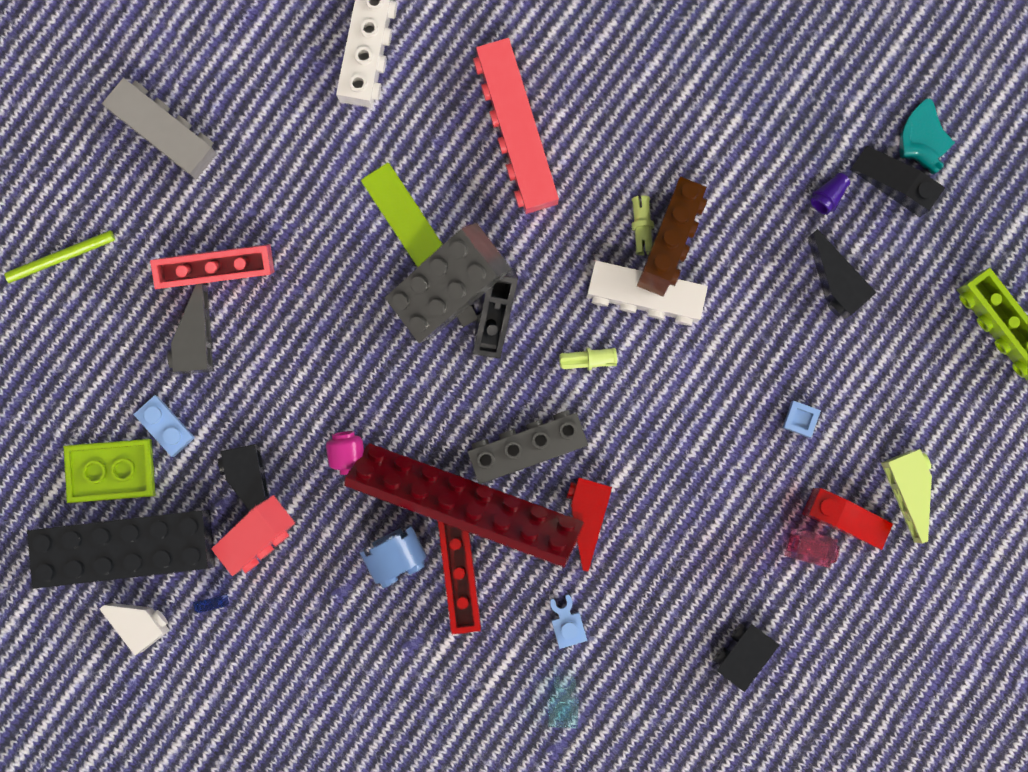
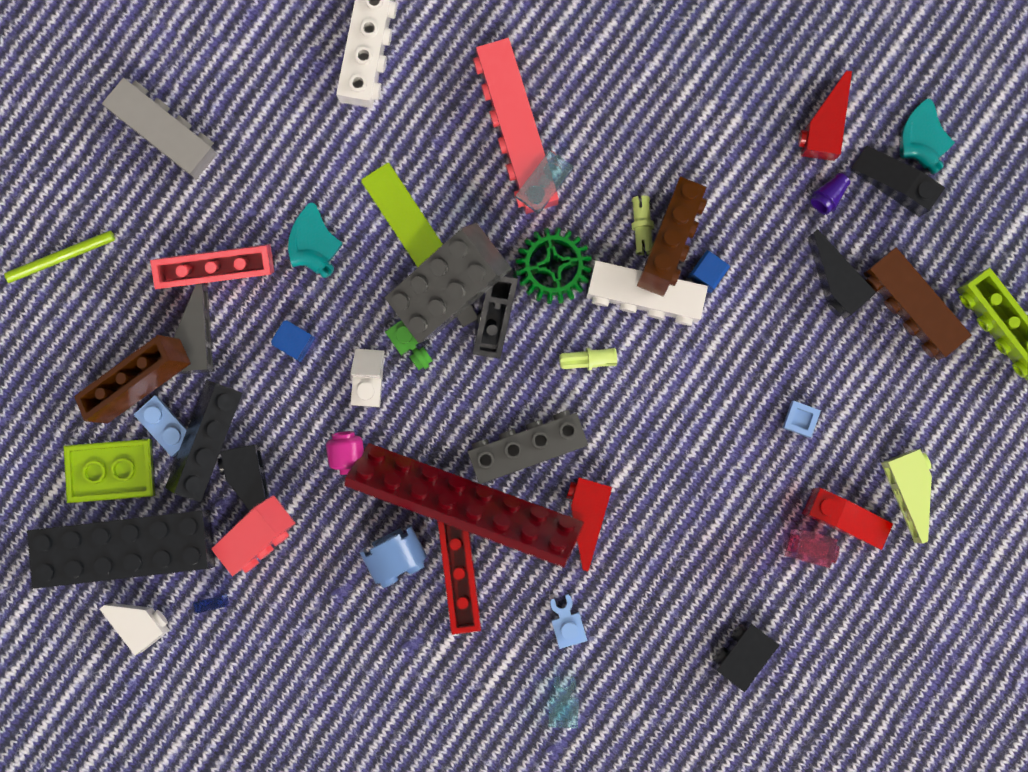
none -> reddish brown brick [74,335,191,424]
none -> black brick [165,380,242,502]
none -> blue piece [271,320,315,362]
none -> teal arm [288,203,343,278]
none -> white slope [351,349,385,408]
none -> bright green plate [385,320,433,370]
none -> green gear [515,227,592,304]
none -> clear light blue plate [516,149,574,214]
none -> blue piece [687,250,730,293]
none -> red slope [798,70,852,161]
none -> reddish brown brick [863,247,972,360]

